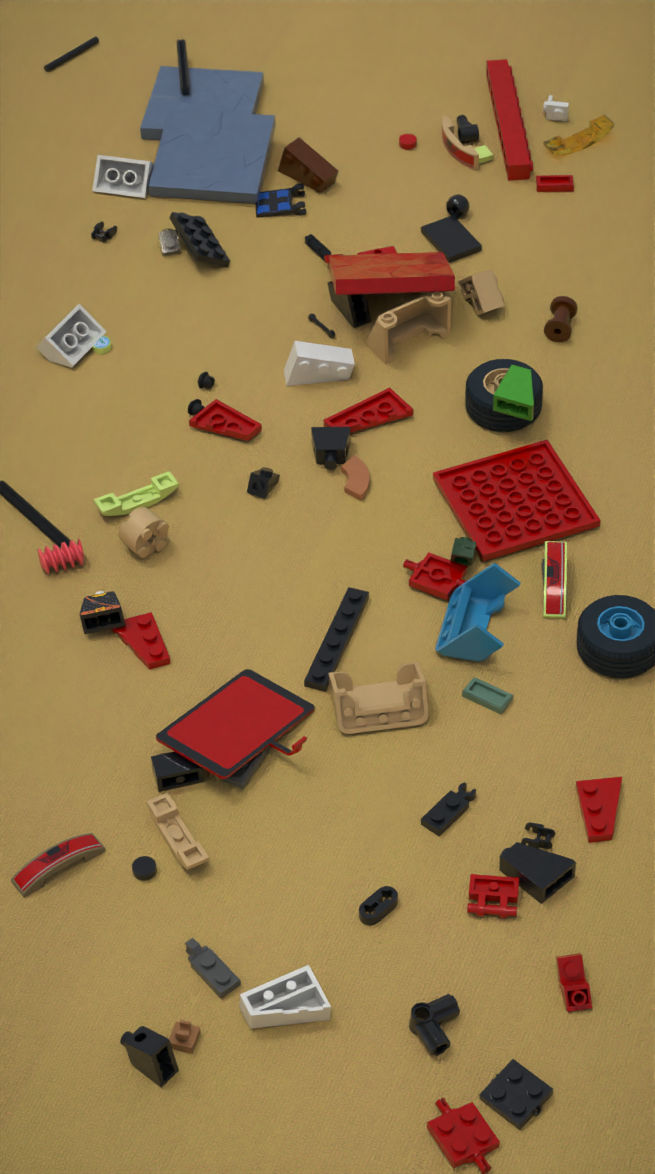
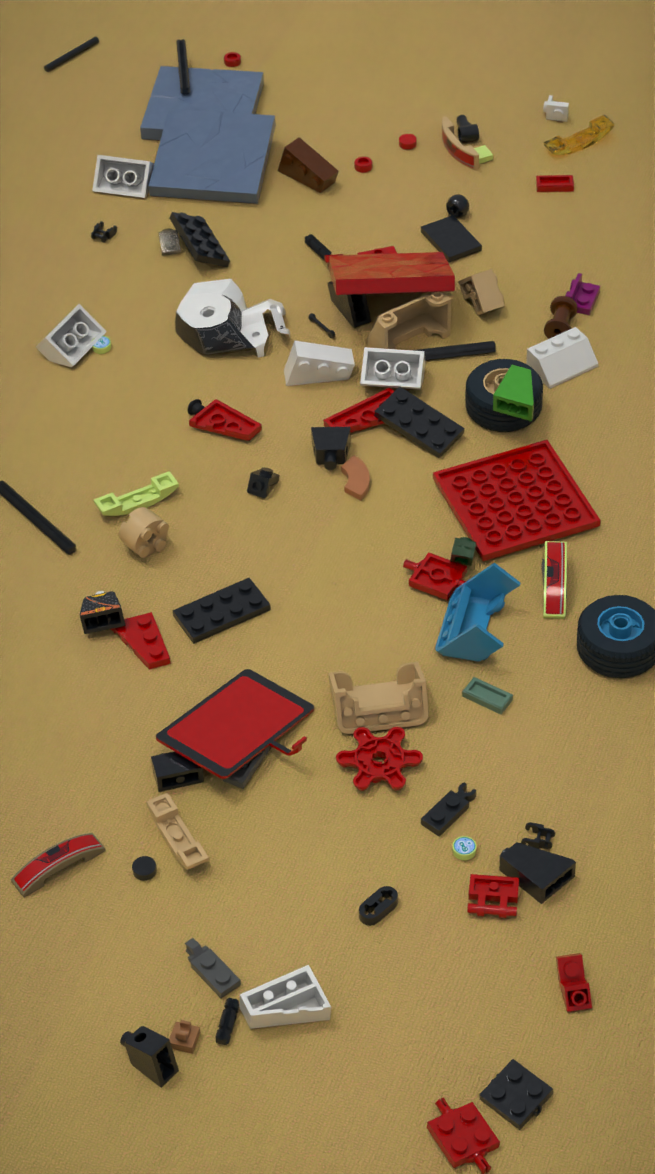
coral piece [37,539,84,574] -> none
black piece [198,371,215,389] -> none
black flag [255,183,306,218] -> none
black plate [304,587,369,692] -> none
black piece [409,994,460,1056] -> none
red brick [486,59,533,181] -> none
red wing [576,776,622,843] -> none
none -> black plate [172,577,271,644]
none -> white piece [175,279,290,358]
none -> black axle [215,998,239,1045]
none -> red tile [224,52,241,67]
none -> red plate [336,727,423,791]
none -> red tile [354,156,373,173]
none -> white slope [360,347,426,389]
none -> black plate [374,387,465,458]
none -> black axle [413,341,496,361]
none -> tile [452,836,477,861]
none -> white slope [526,327,598,389]
none -> magenta bracket [565,273,600,315]

